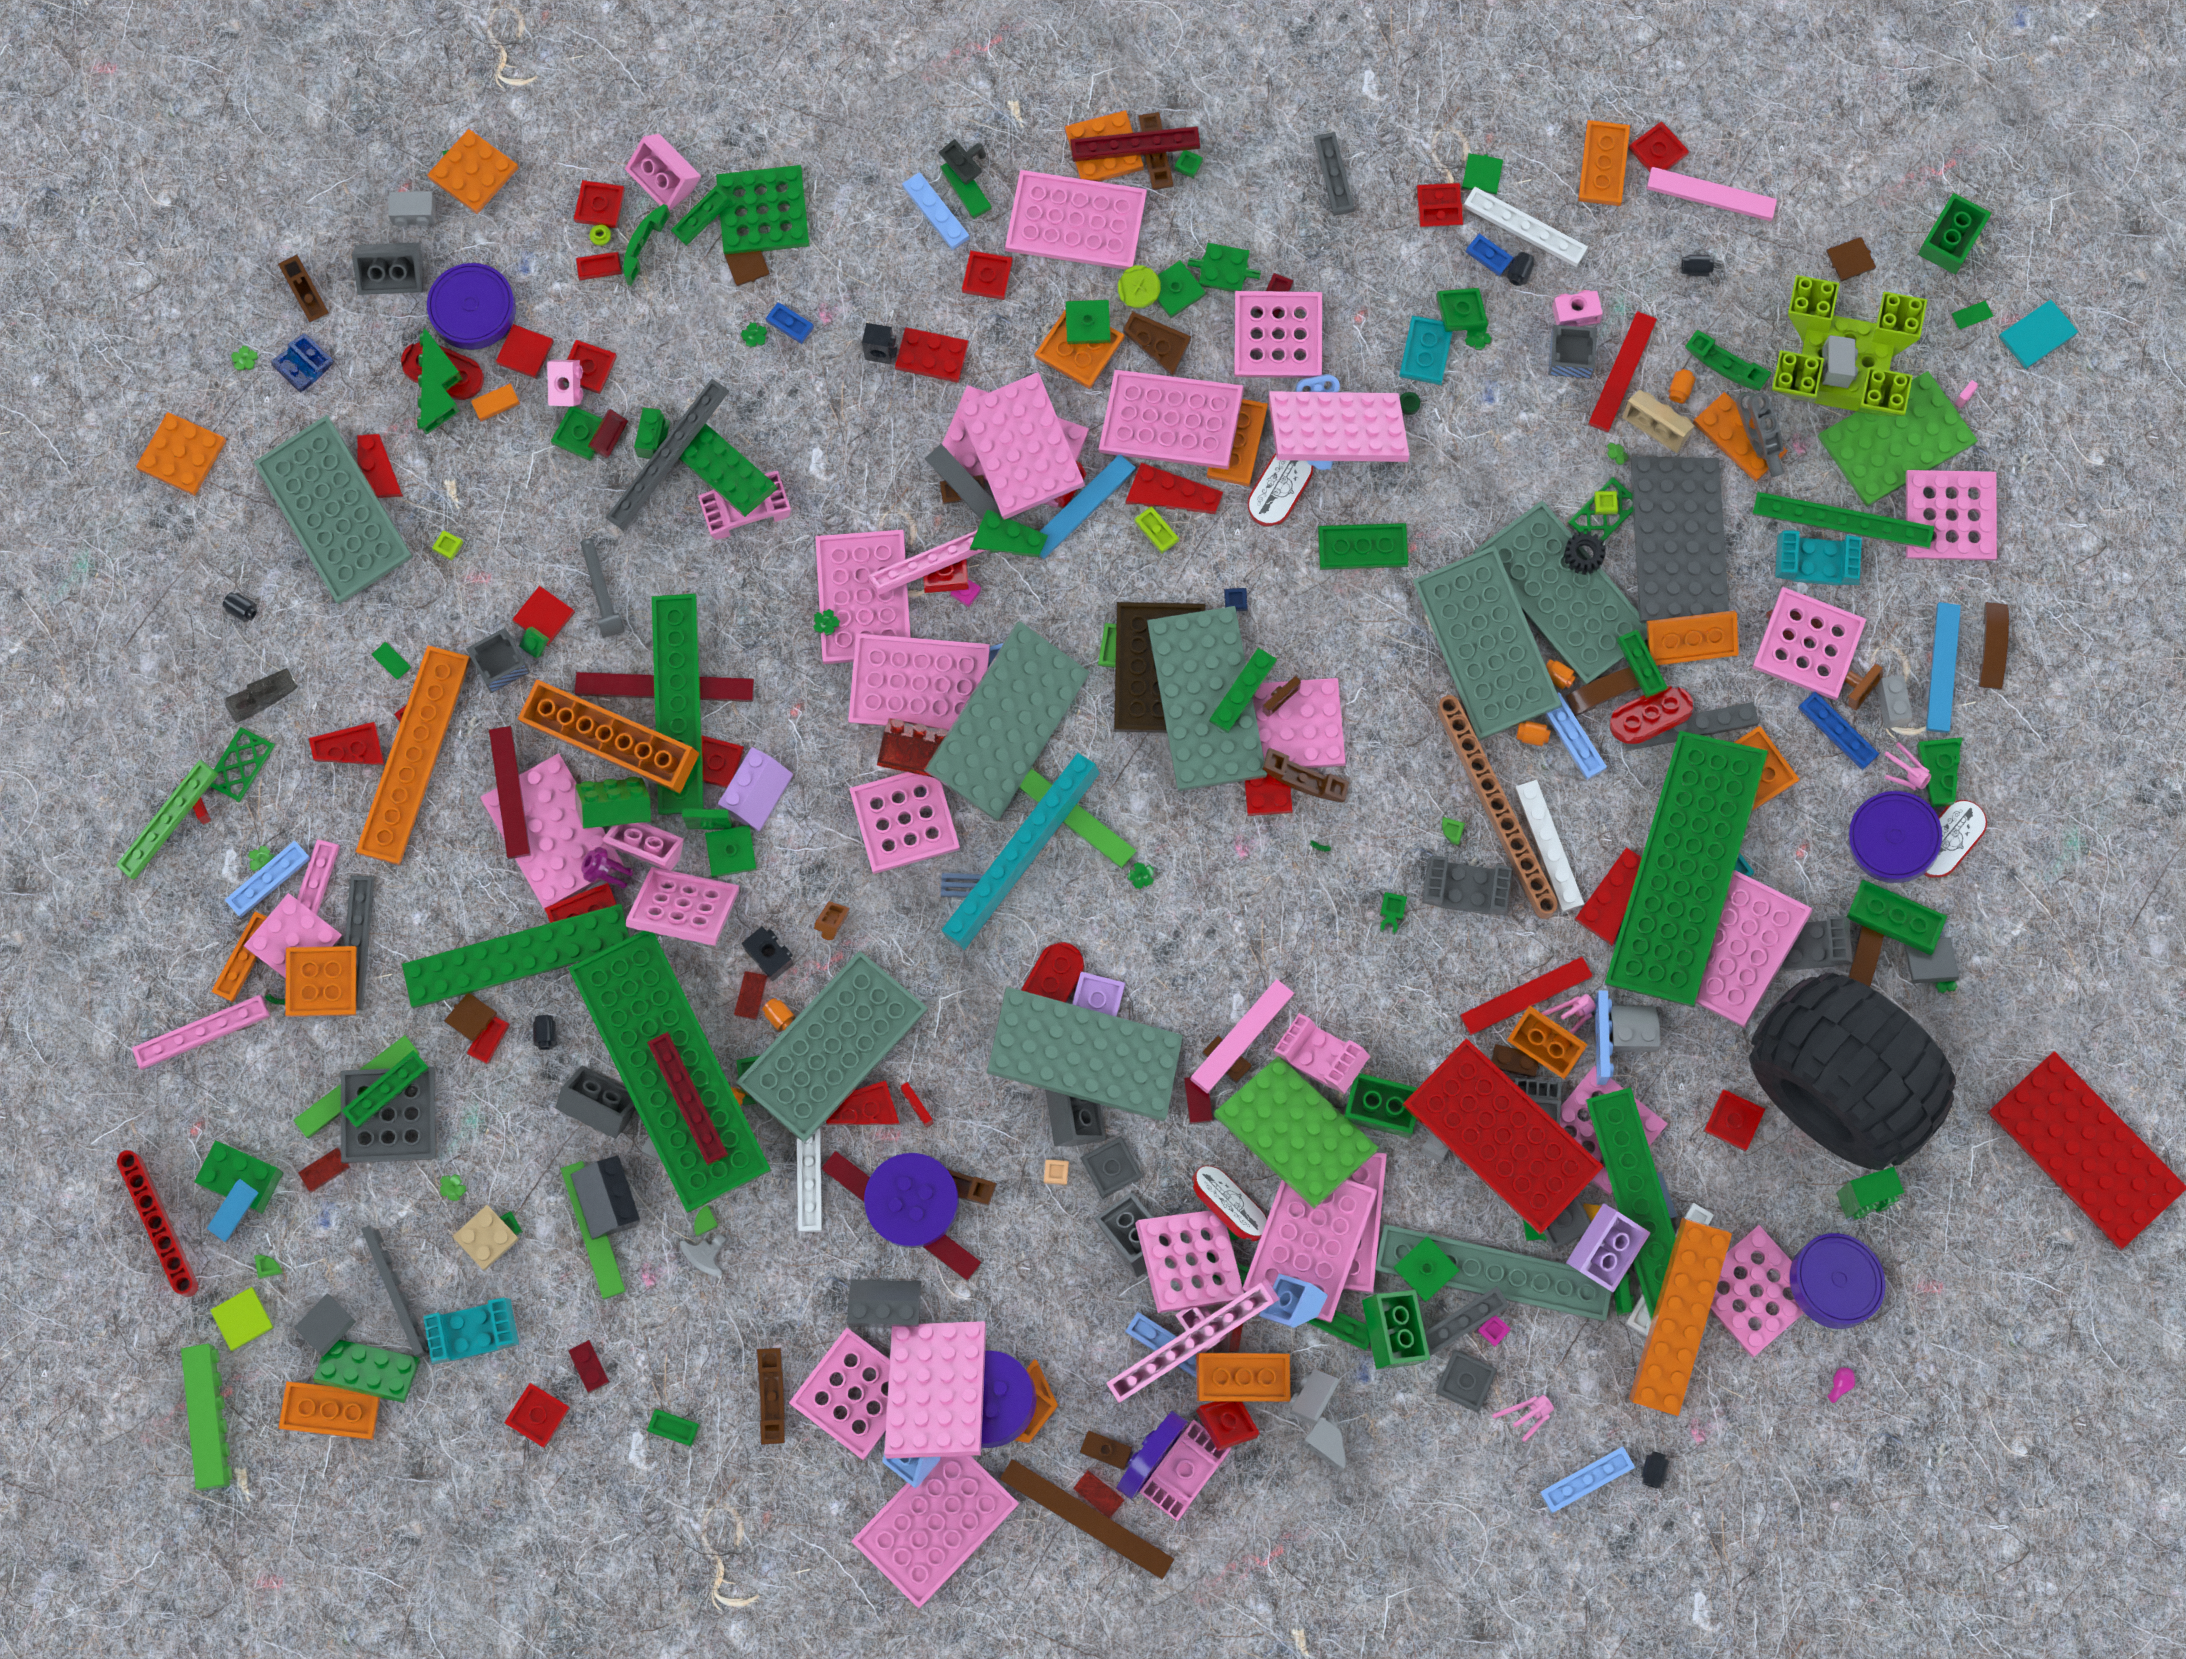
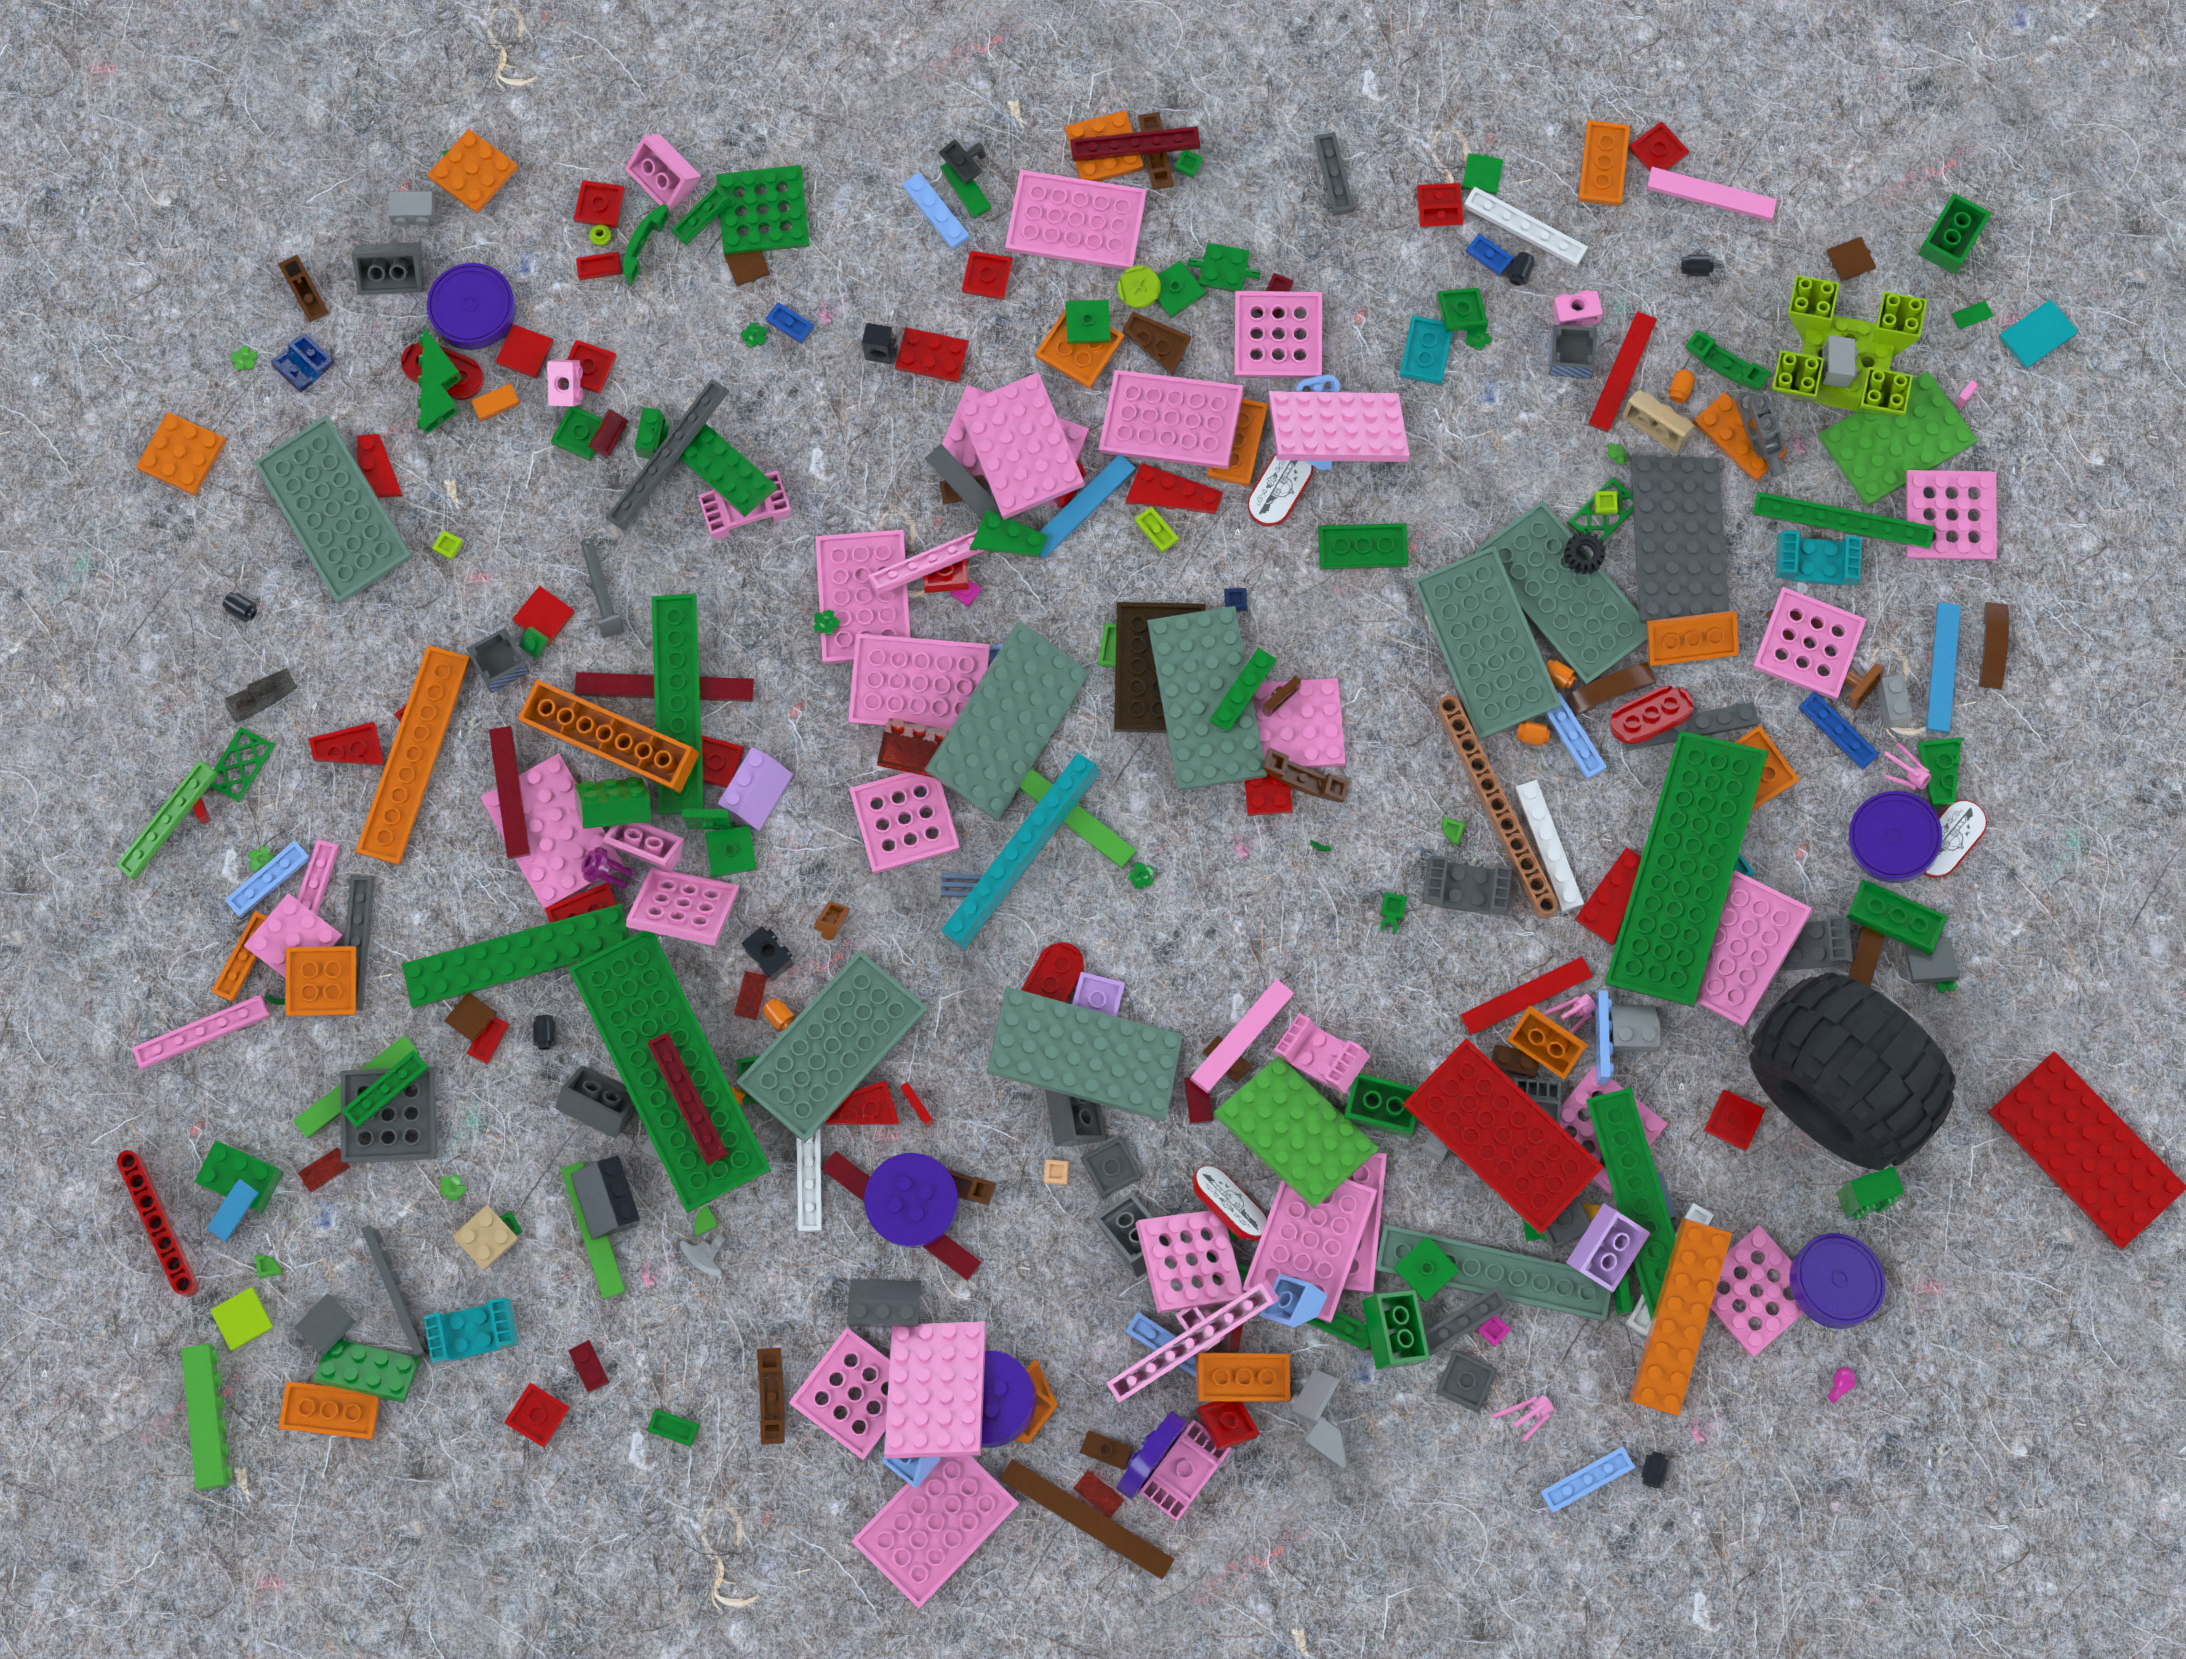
green sticker [371,642,411,680] -> none
dark green tile [1400,392,1421,415] -> none
green tile [1616,629,1668,699] -> none

